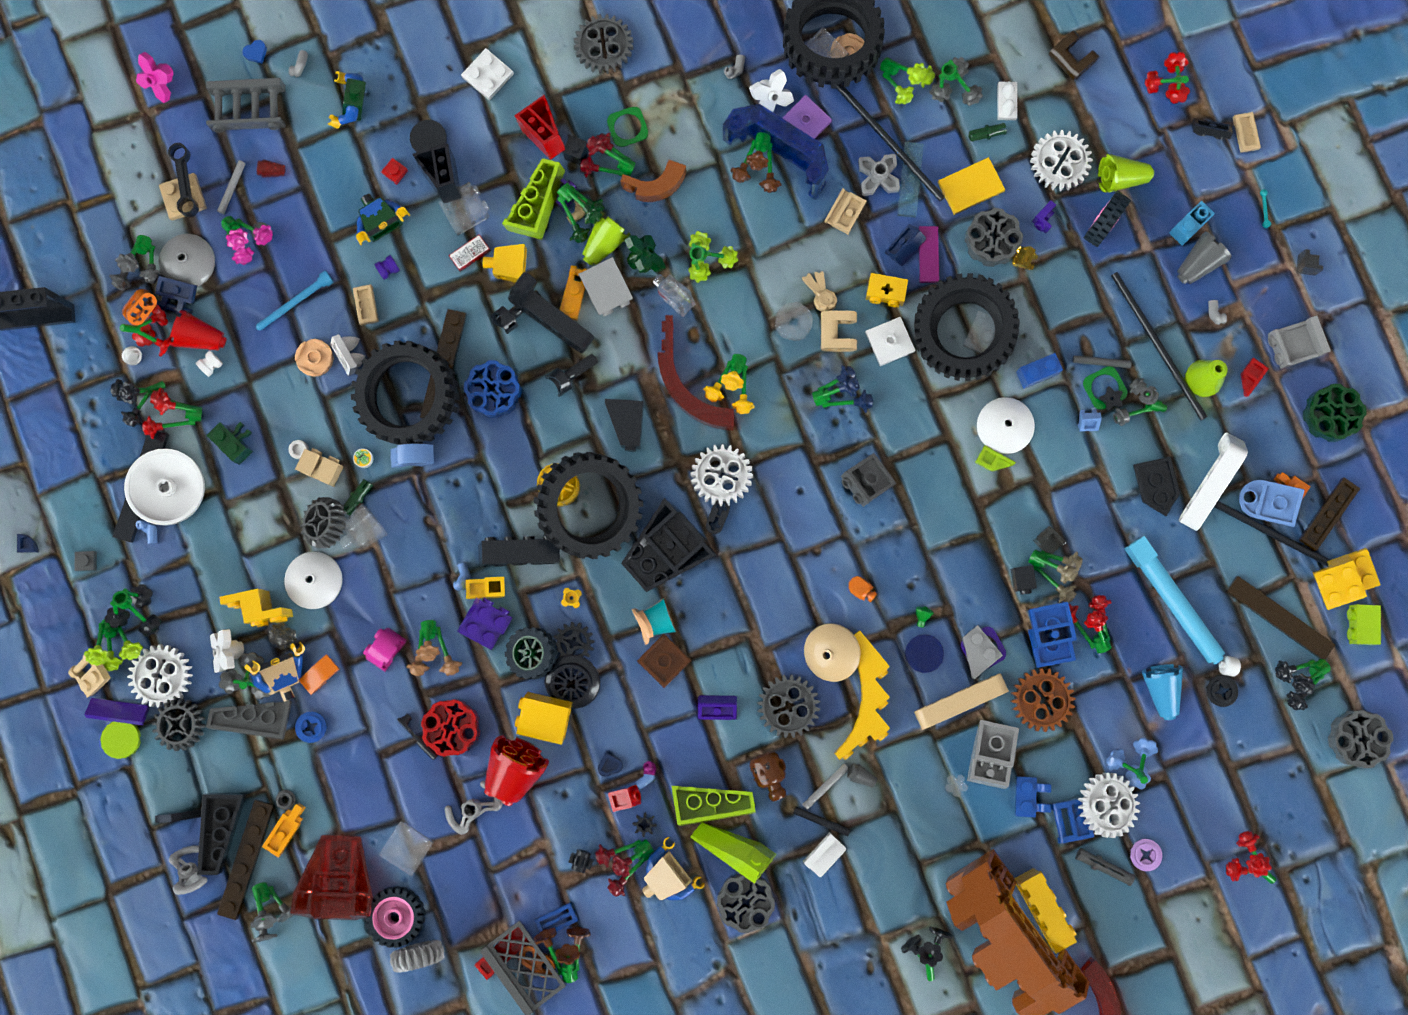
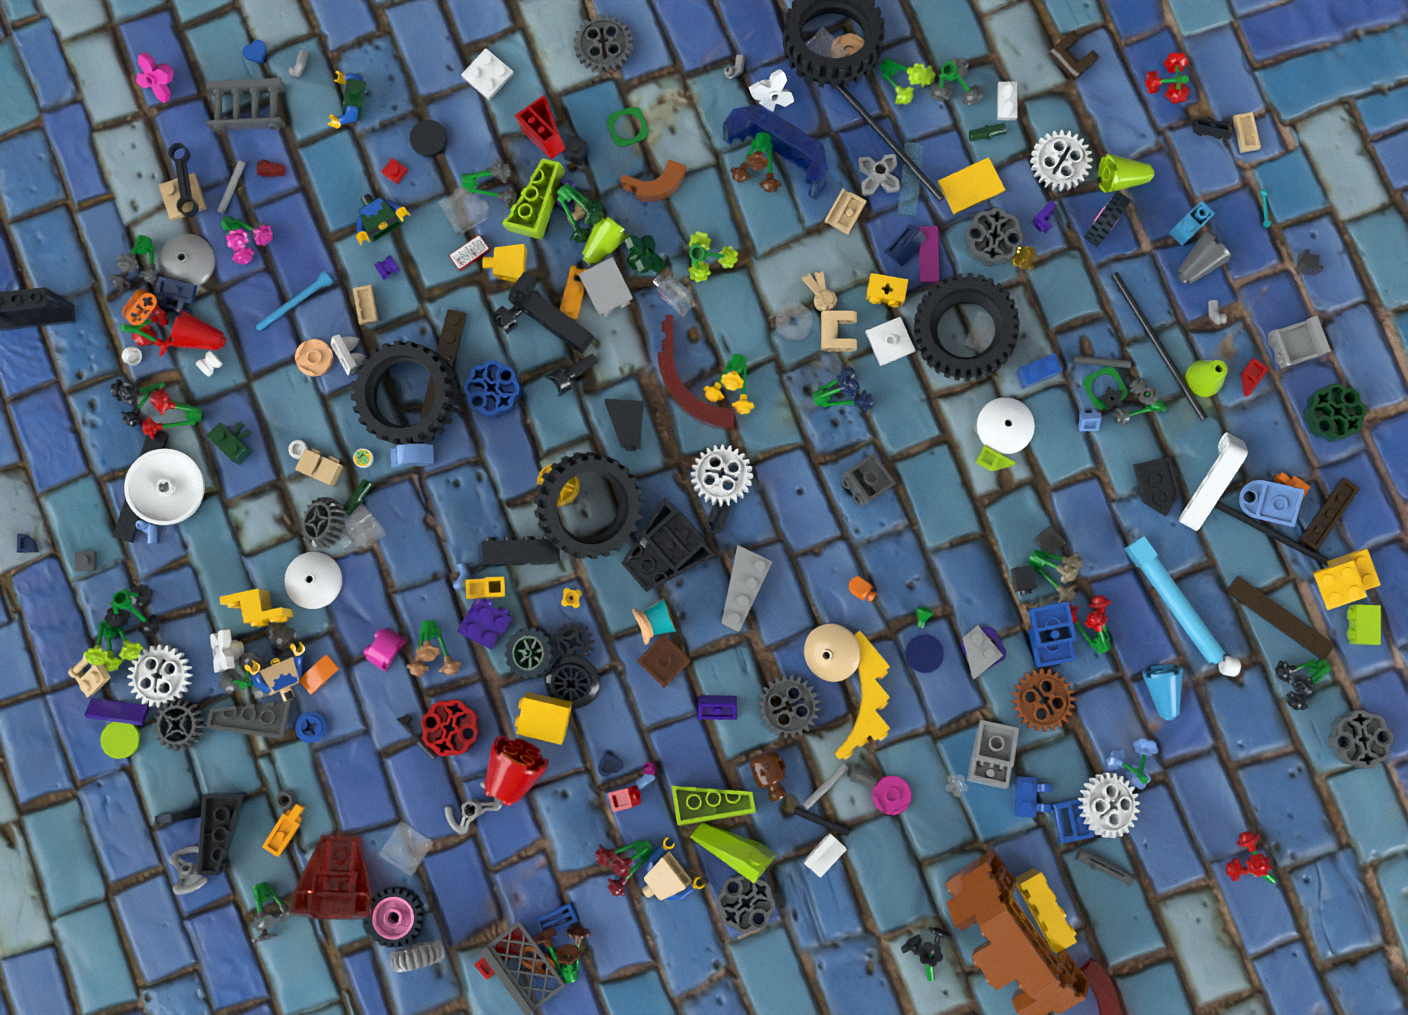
dark brown plate [217,799,275,920] -> none
black wedge [412,143,462,203] -> none
black gear [568,849,594,873] -> none
plant [580,132,636,178] -> none
black gear [632,812,657,837] -> none
medium lavender plate [780,95,832,147] -> none
tan beam [914,673,1009,730] -> none
lavender gear [1130,839,1162,871] -> none
black gear [1206,676,1238,707] -> none
none -> plant [461,158,517,209]
none -> light grey wedge [721,545,772,632]
none -> dark pink tile [872,775,912,815]

